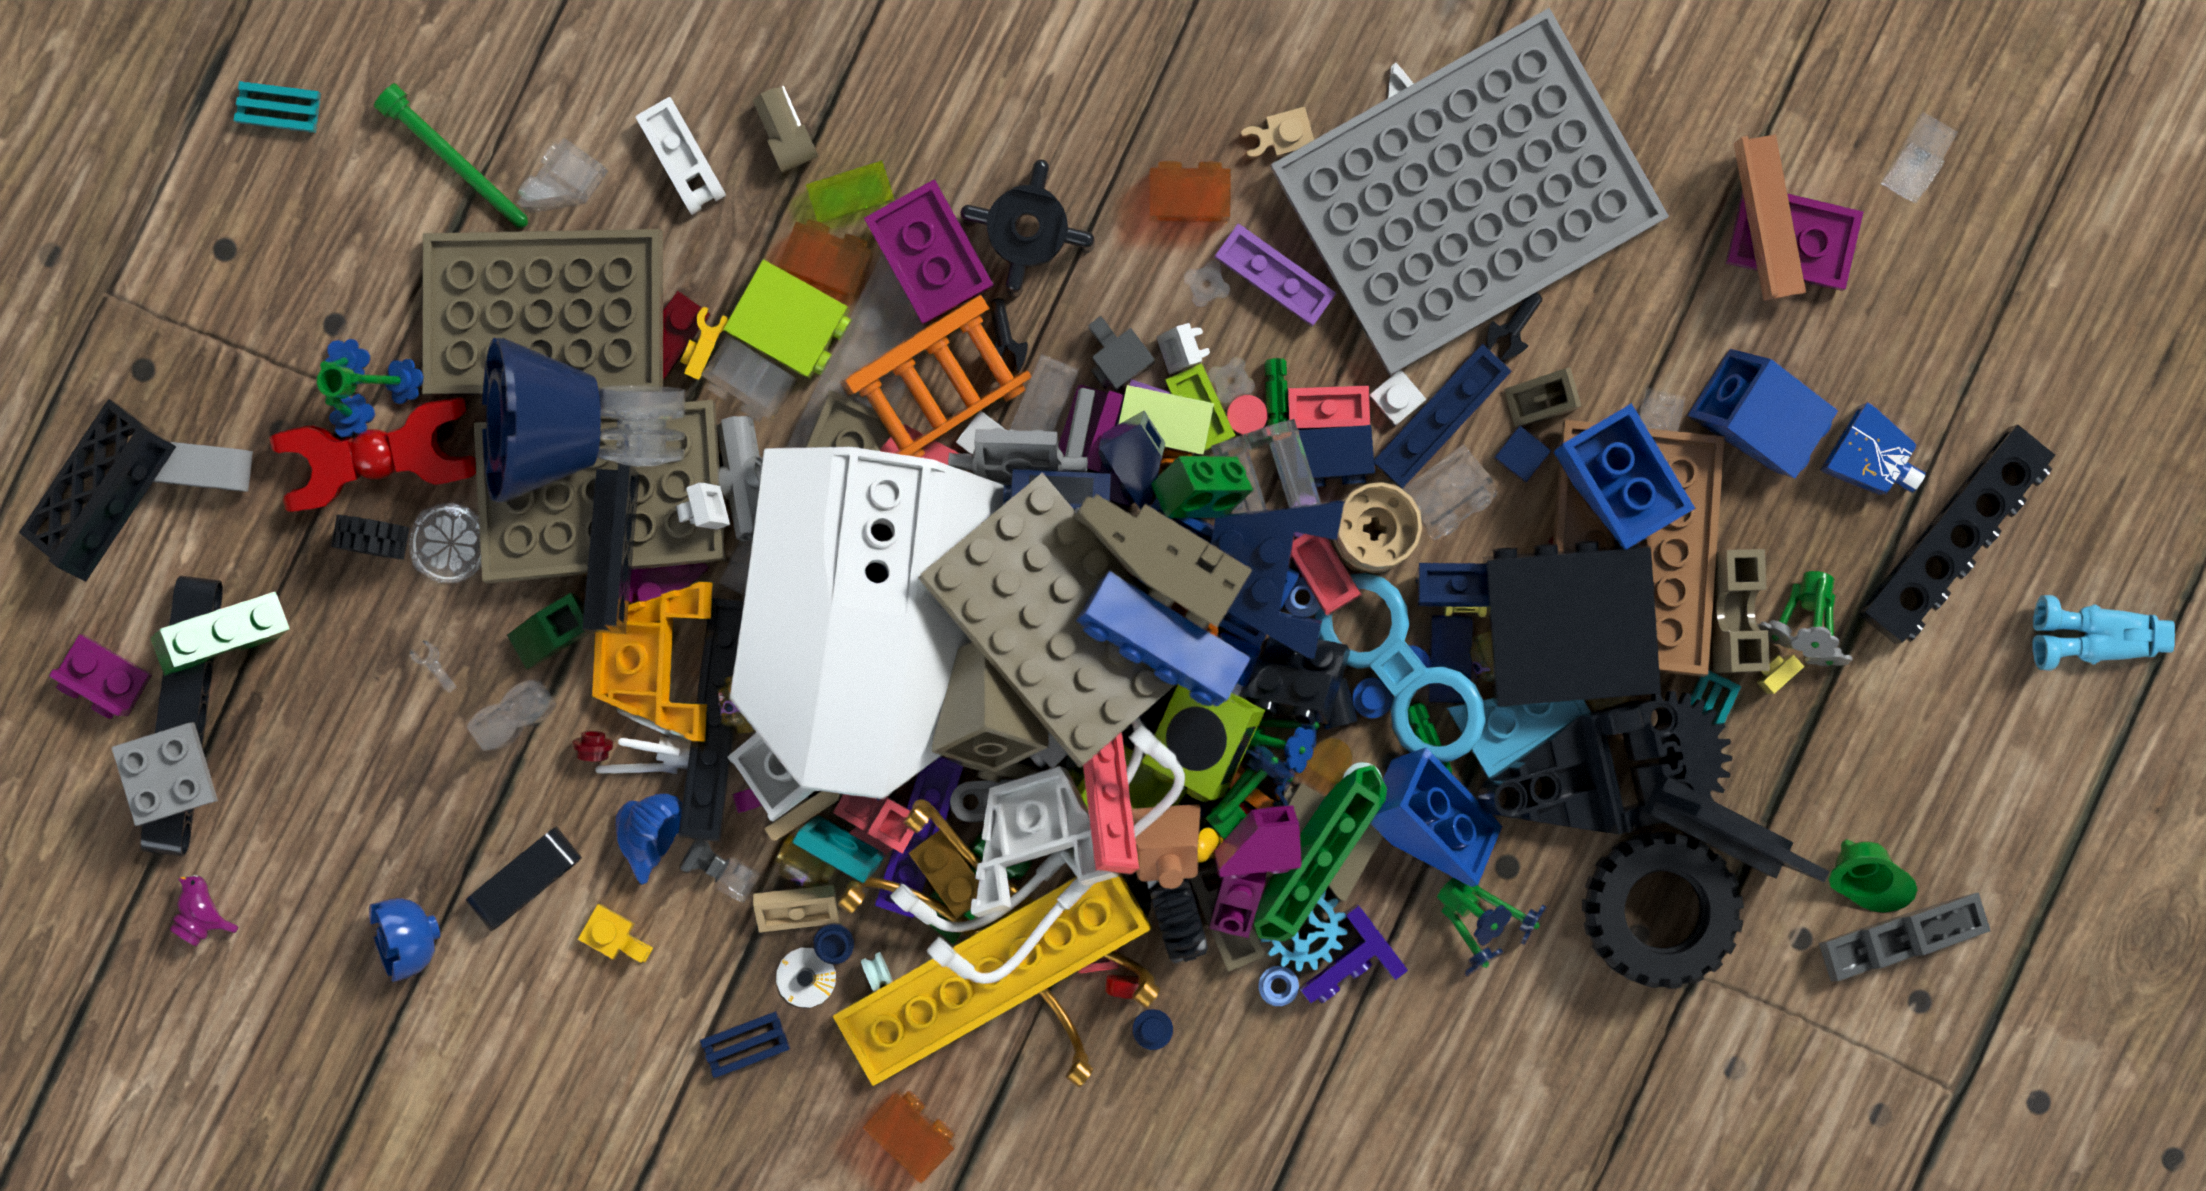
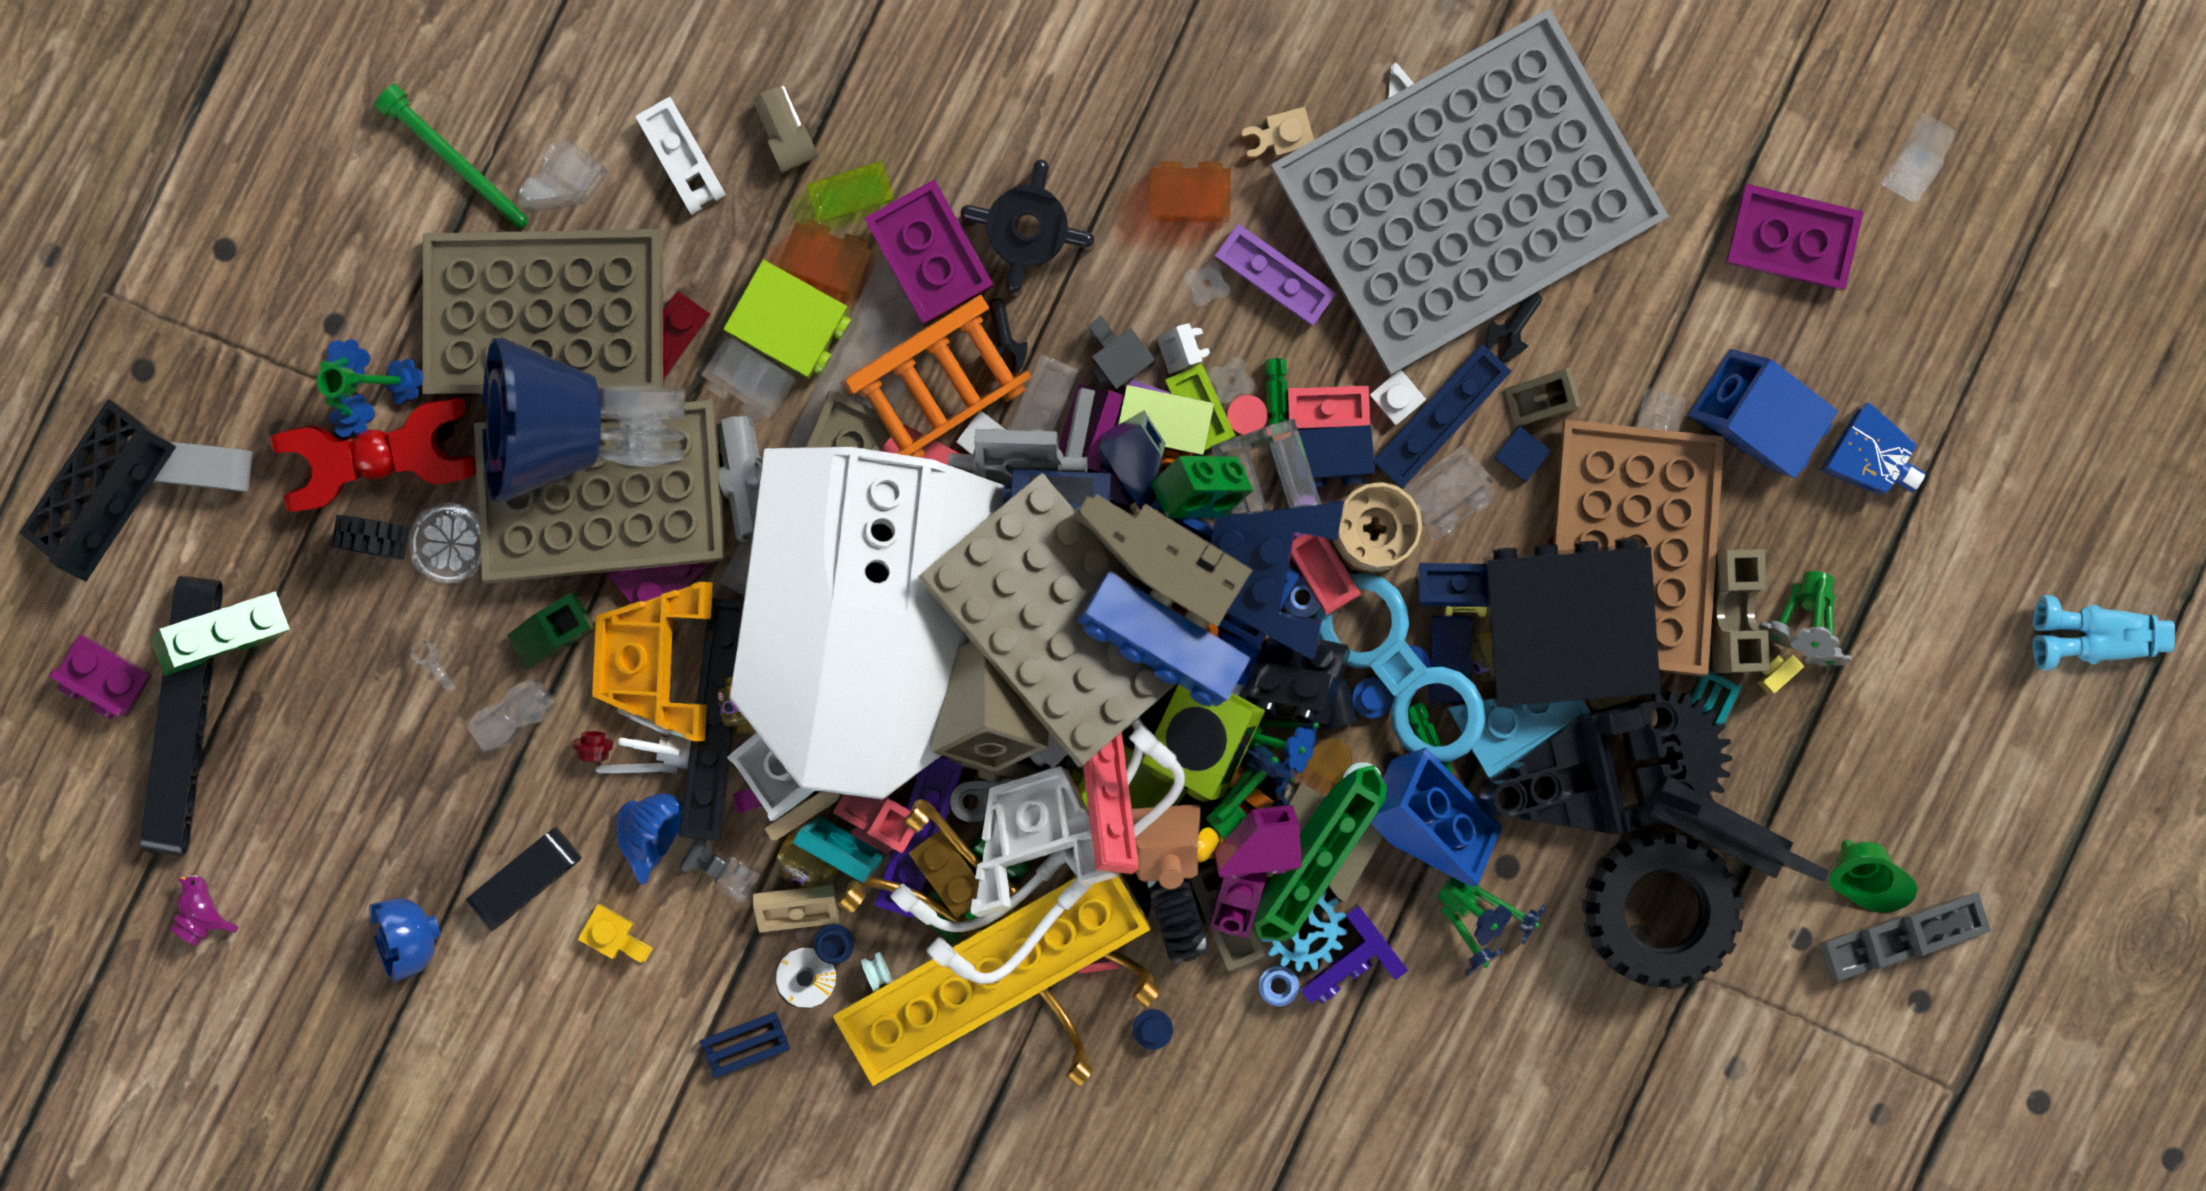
light grey plate [112,722,218,826] -> none
teal tile [234,81,321,133] -> none
black fence [582,463,640,634] -> none
white tile [676,482,730,530] -> none
yellow plate [680,306,728,380] -> none
clear orange brick [862,1089,956,1184] -> none
red tile [1105,975,1139,999] -> none
blue slope [1554,403,1695,550] -> none
nougat panel [1734,134,1806,302] -> none
black brick [1857,424,2055,644] -> none

